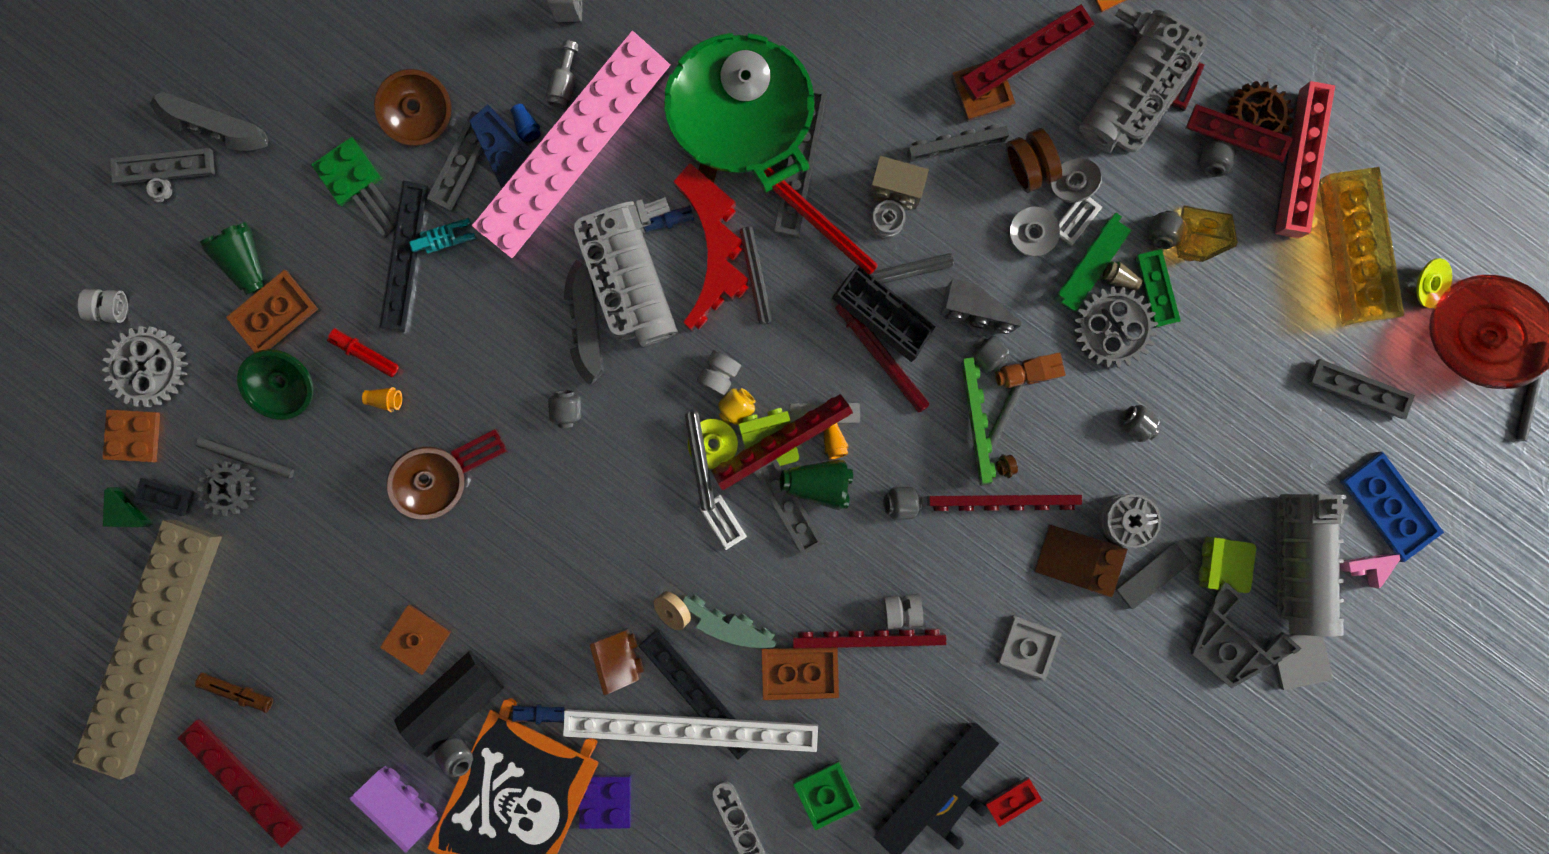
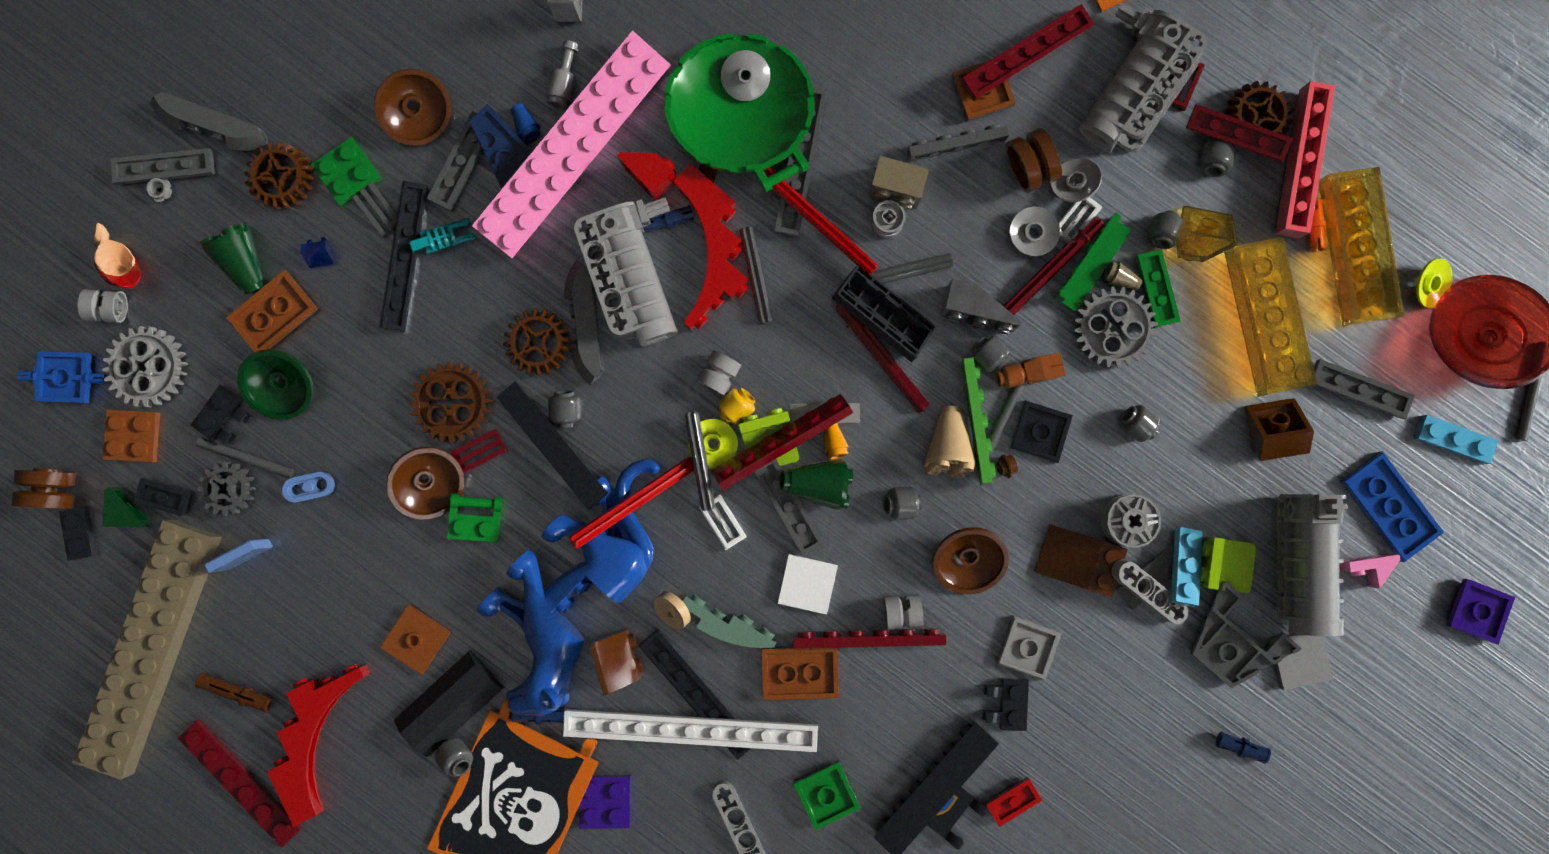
red axle [327,328,399,377] -> none
medium lavender slope [349,766,439,853] -> none
light orange cone [362,387,402,412] -> none
dark red plate [927,495,1082,511] -> none
none -> reddish brown wheel [11,468,76,509]
none -> blue plate [17,351,107,403]
none -> black plate [59,506,97,561]
none -> light nougat hair [94,223,141,288]
none -> black plate [190,385,253,444]
none -> medium blue tile [205,539,273,573]
none -> reddish brown gear [244,142,315,210]
none -> red arch [267,664,371,827]
none -> medium blue plate [282,472,335,502]
none -> clear blue tile [301,237,334,268]
none -> reddish brown gear [409,362,493,443]
none -> green plate [447,493,502,542]
none -> blue animal [477,459,660,716]
none -> black tile [496,381,609,510]
none -> reddish brown gear [503,308,572,376]
none -> red axle [569,457,694,549]
none -> red slope [617,152,677,201]
none -> white tile [778,554,838,615]
none -> tan cone [925,406,976,478]
none -> reddish brown dish [932,527,1009,594]
none -> black plate [982,678,1029,731]
none -> dark red axle [1003,216,1105,315]
none -> black tile [1009,400,1073,463]
none -> light grey beam [1112,559,1188,624]
none -> medium azure plate [1171,527,1203,607]
none -> dark blue pin [1216,731,1271,764]
none -> clear yellow brick [1224,236,1317,397]
none -> reddish brown slope [1245,398,1314,461]
none -> orange pin [1309,199,1327,252]
none -> medium azure plate [1415,415,1499,464]
none -> dark purple plate [1446,578,1515,645]

